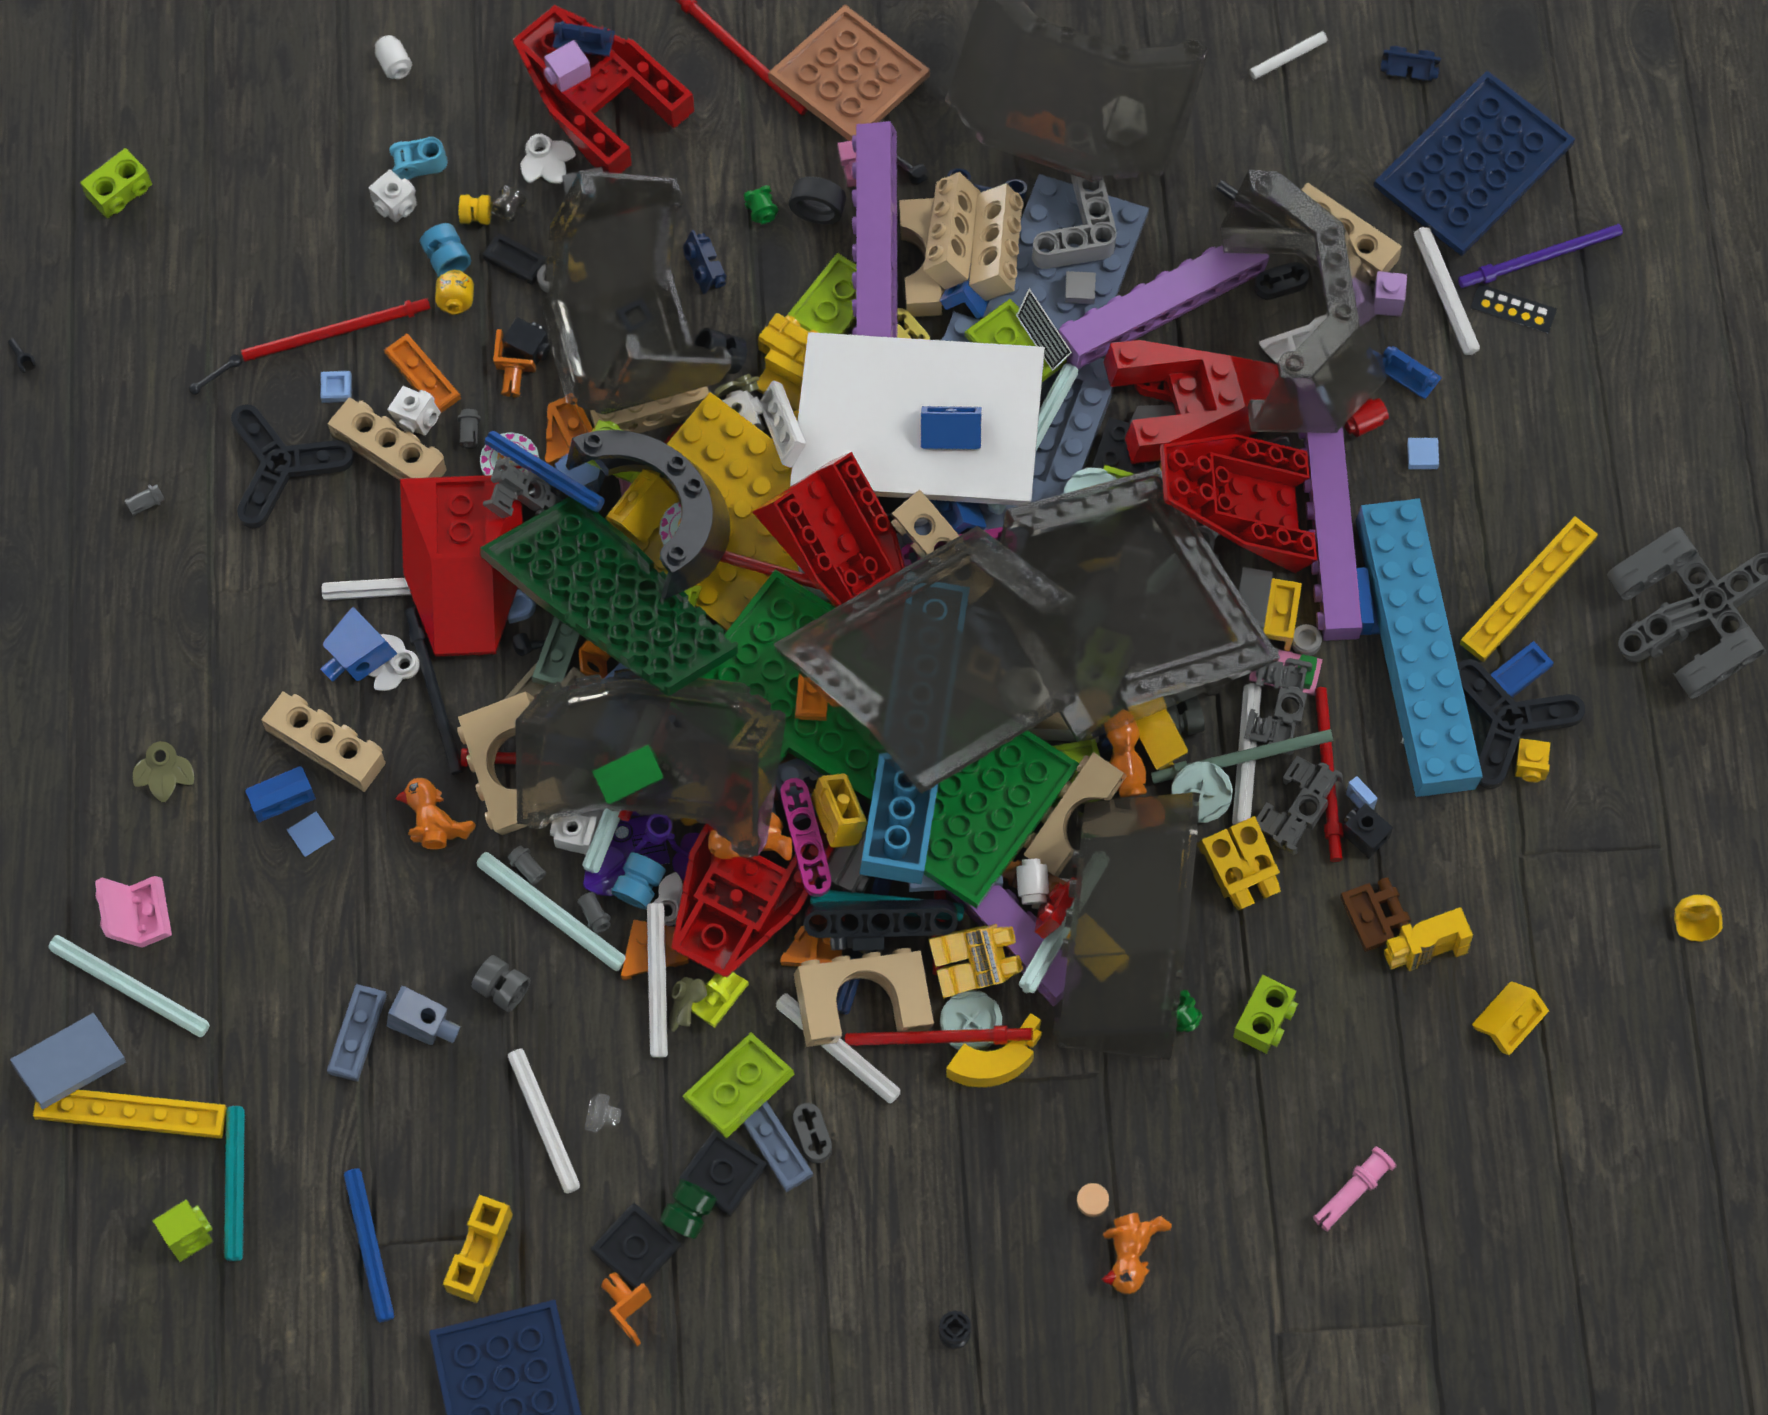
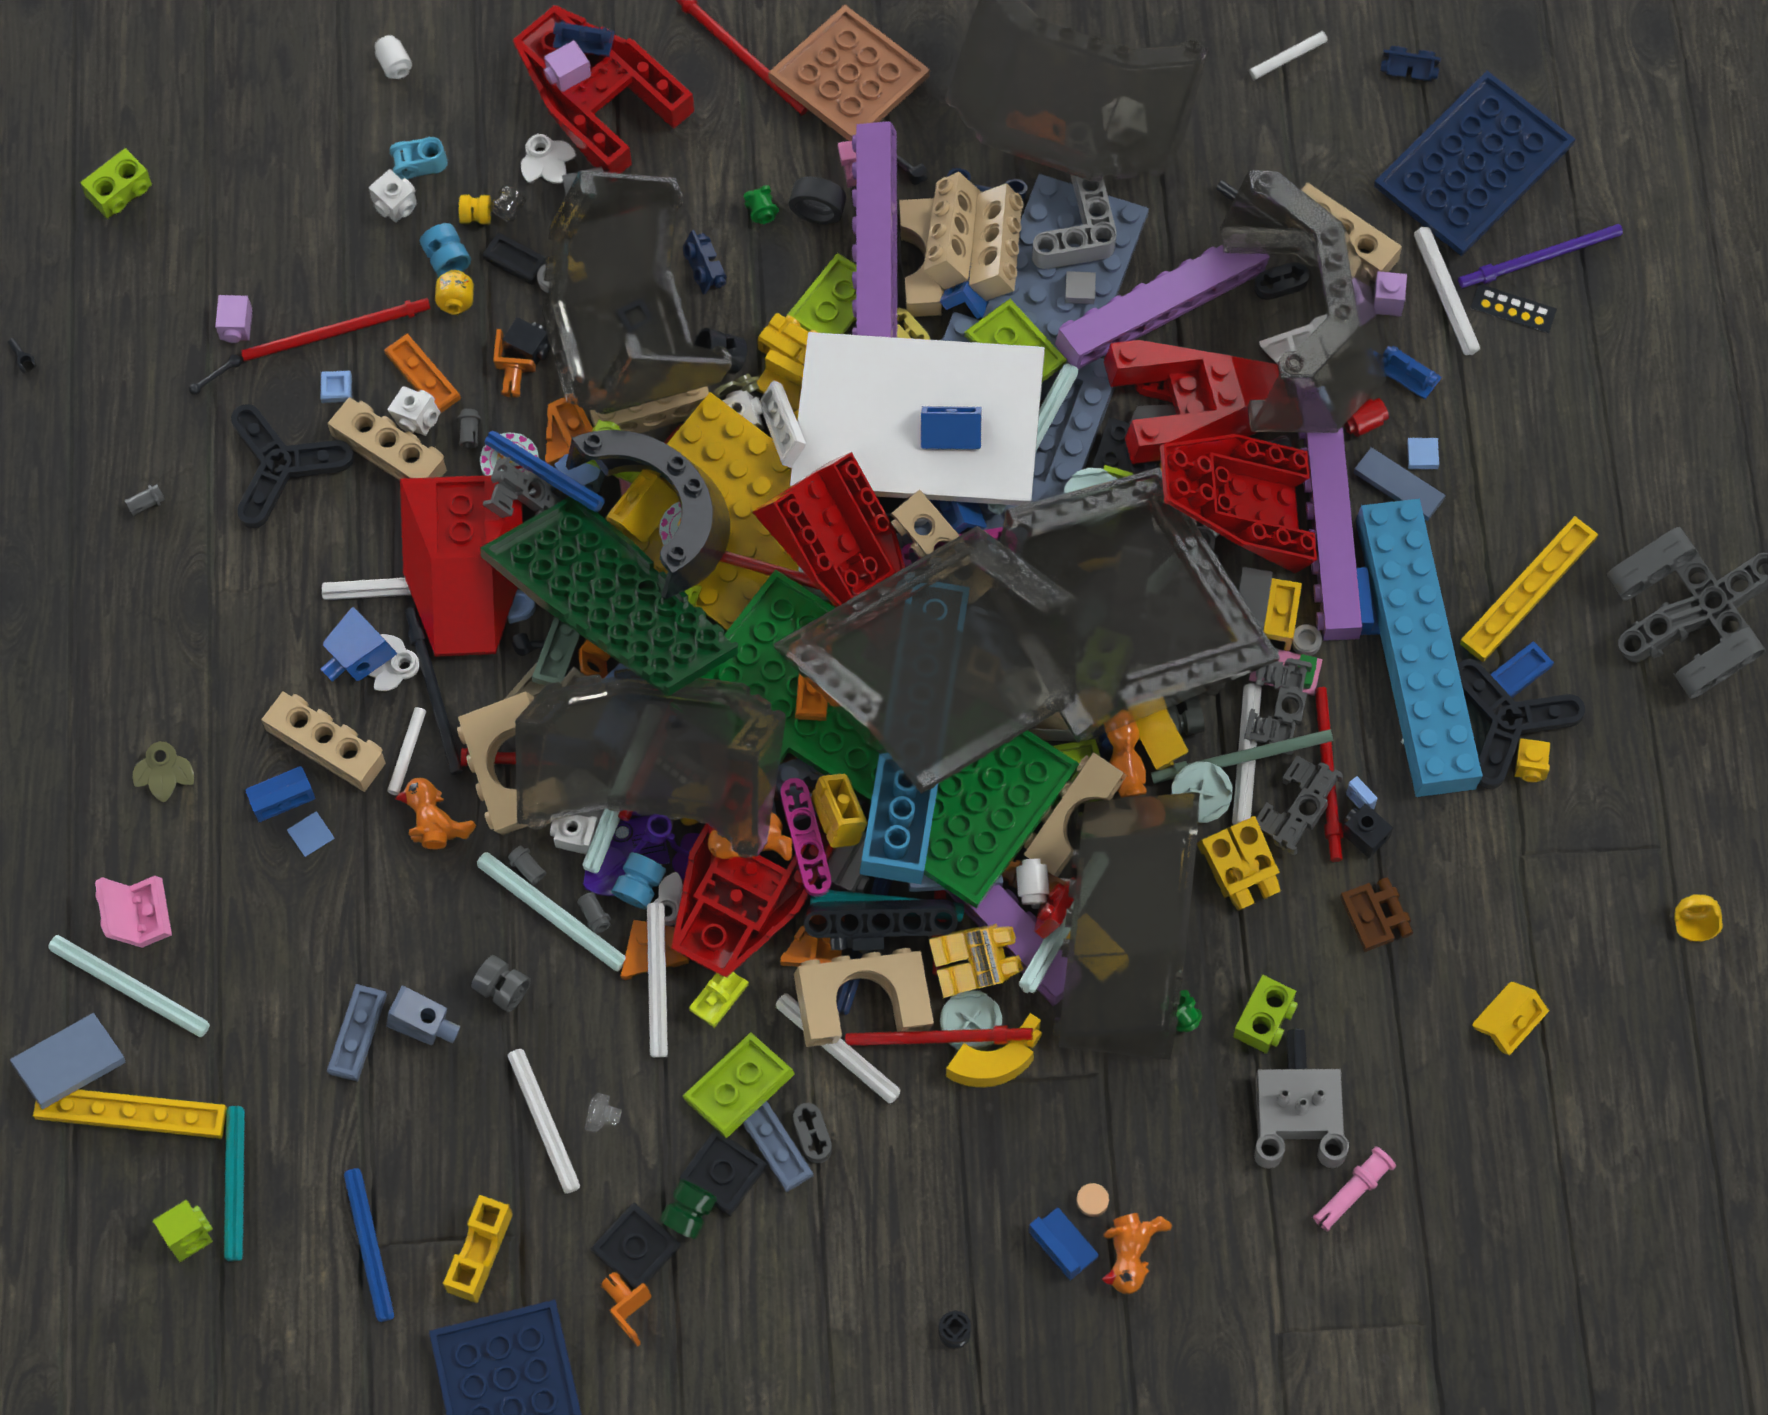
green panel [592,744,664,805] -> none
olive plate [669,977,707,1032] -> none
sticker [1016,288,1072,371] -> none
yellow hips [1384,907,1473,971] -> none
none -> lavender brick [215,295,252,343]
none -> white bar [387,707,426,795]
none -> blue panel [1029,1208,1098,1280]
none -> light grey piece [1254,1028,1349,1169]
none -> sand blue tile [1354,447,1445,521]

